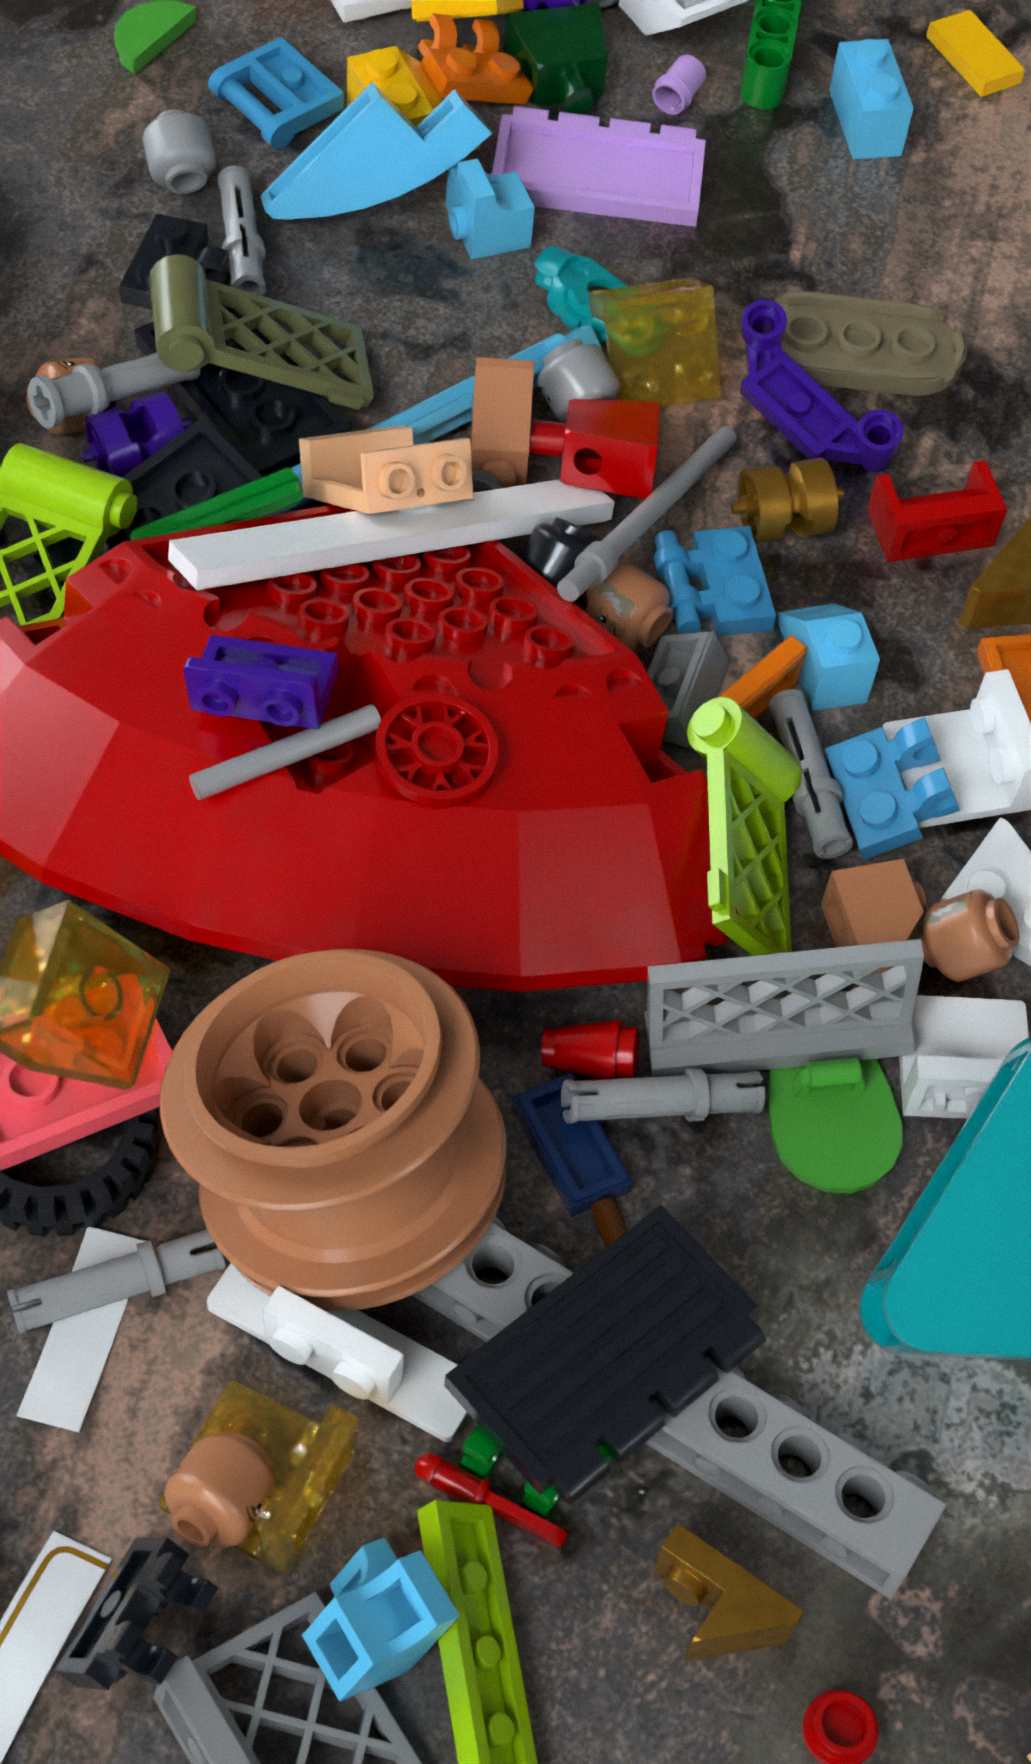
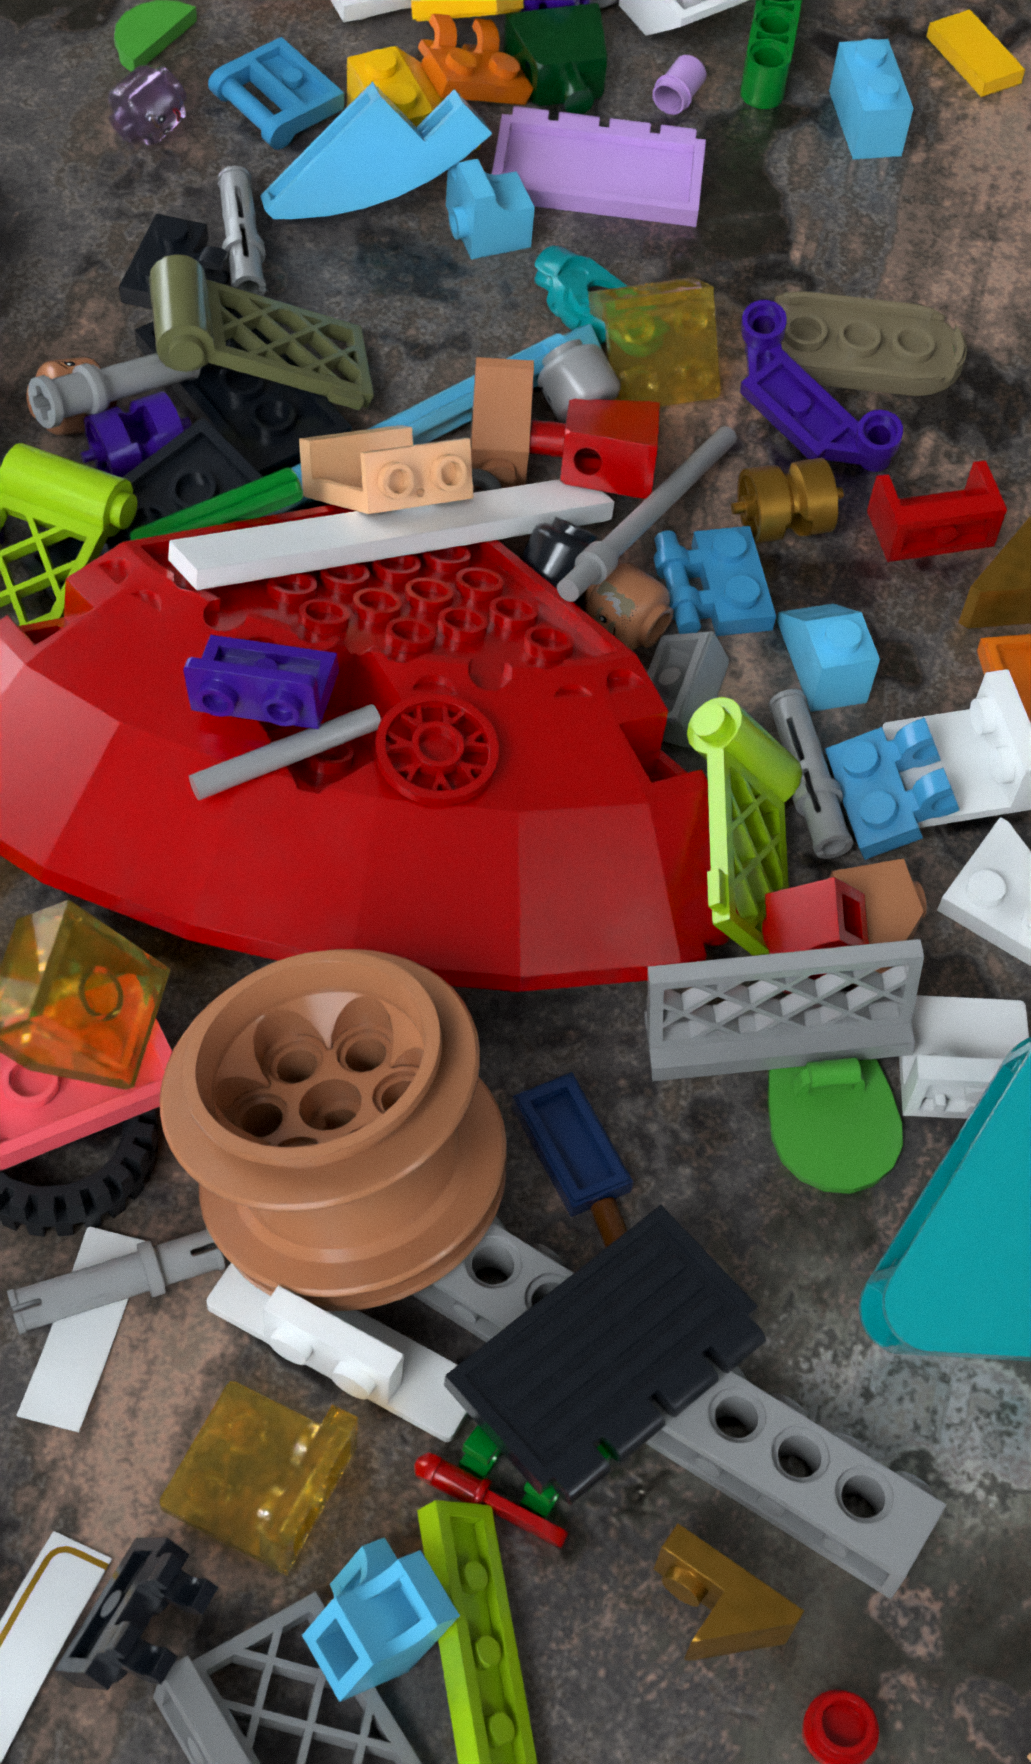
light grey head [142,109,217,194] -> none
nougat head [164,1433,276,1548] -> none
red cone [541,1019,640,1080] -> none
light grey pin [561,1068,765,1124] -> none
orange tile [717,635,807,720] -> none
nougat head [918,889,1020,982] -> none
none -> clear purple head [108,65,187,146]
none -> red brick [762,877,869,995]

